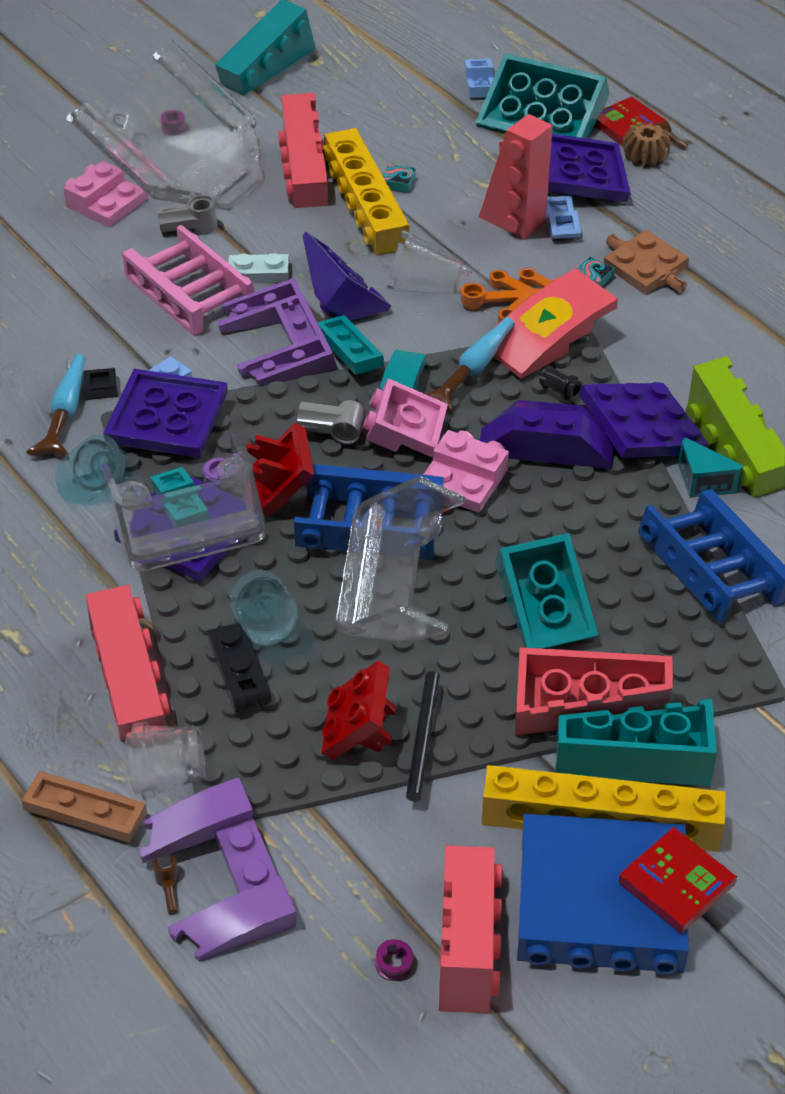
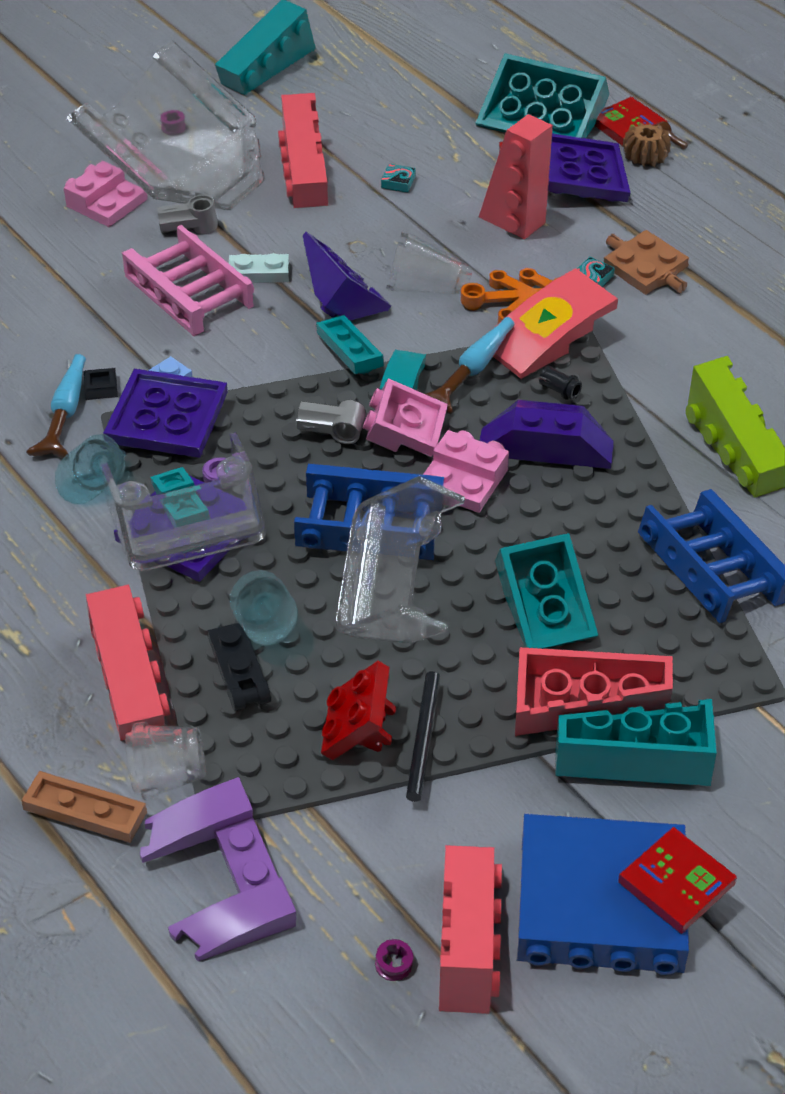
reddish brown hand [153,856,179,915] -> none
medium lavender wedge [218,278,337,386] -> none
red plate [246,422,314,517] -> none
yellow brick [322,128,409,255] -> none
light blue slope [464,59,494,98] -> none
yellow brick [481,765,726,852] -> none
light blue slope [546,195,582,239] -> none
dark purple plate [579,382,709,458] -> none
teal slope [678,437,743,498] -> none

